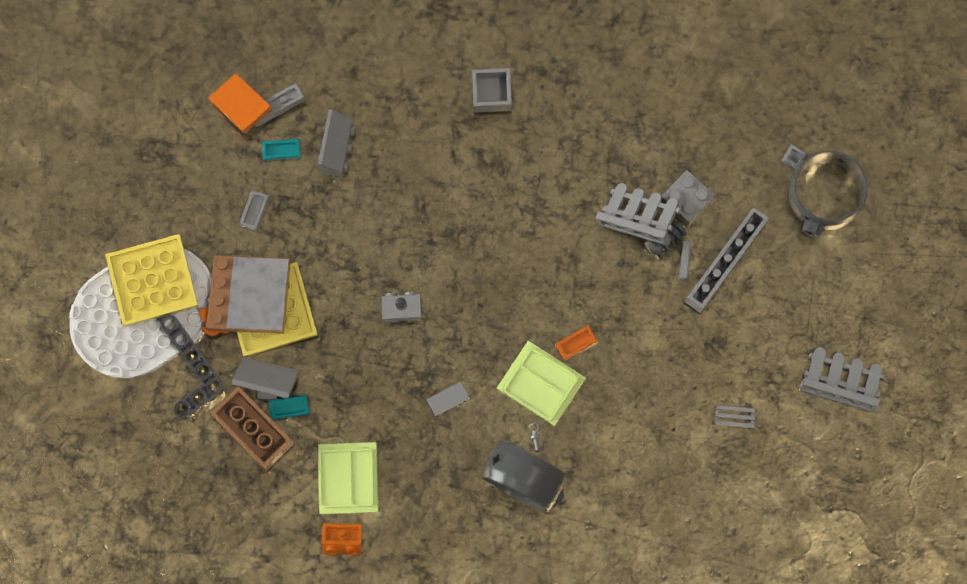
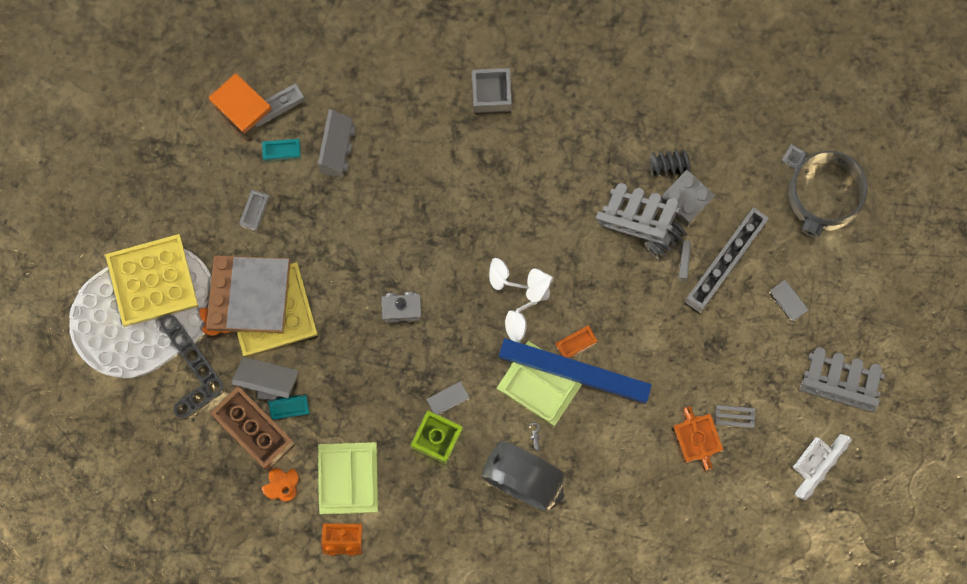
none -> orange plate [262,468,299,502]
none -> lime brick [411,410,463,465]
none -> white plant [489,258,554,343]
none -> blue tile [498,338,652,404]
none -> dark grey piece [650,149,690,177]
none -> orange plate [673,406,723,471]
none -> light grey tile [769,280,808,322]
none -> white bracket [793,434,852,500]

